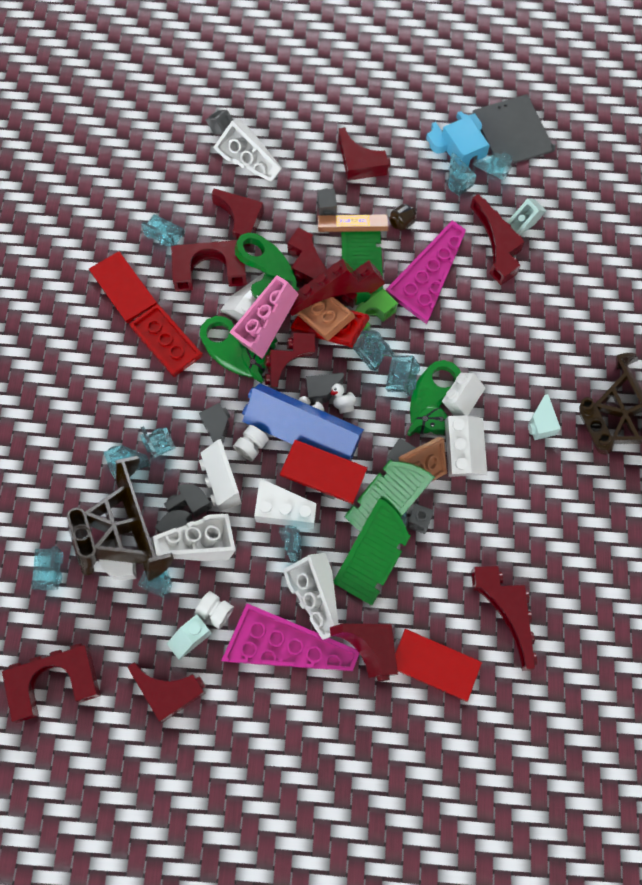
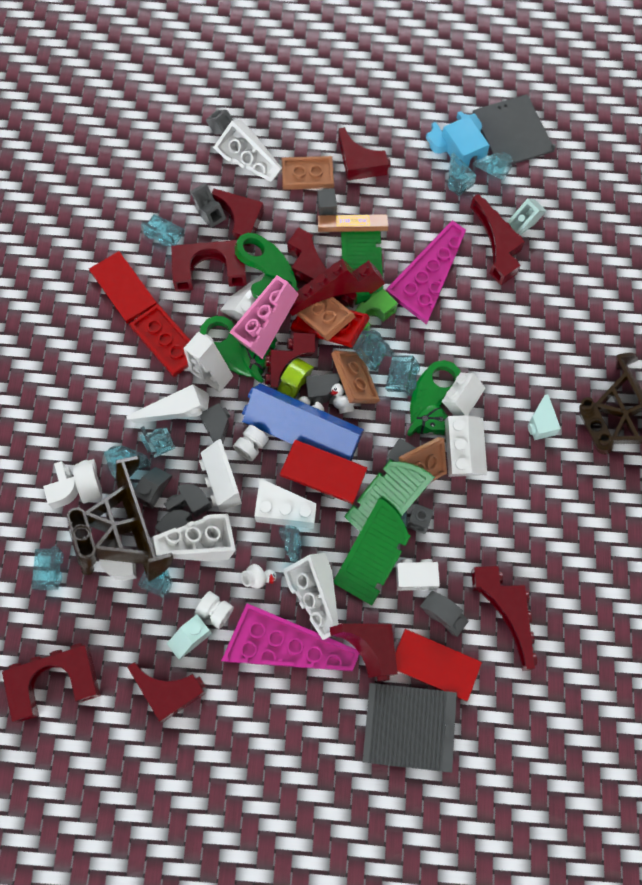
dark brown head [389,204,416,230] -> none
none -> white brick [43,461,78,509]
none -> white brick [73,459,102,504]
none -> white wedge [126,384,209,423]
none -> dark grey slope [134,467,172,509]
none -> white wedge [183,332,233,393]
none -> dark grey brick [190,183,227,227]
none -> white animal [241,564,276,589]
none -> lime brick [277,358,314,399]
none -> nougat tile [282,156,334,190]
none -> nougat tile [331,350,380,404]
none -> dark grey door [362,683,457,773]
none -> white brick [396,559,440,591]
none -> dark grey brick [420,591,469,637]

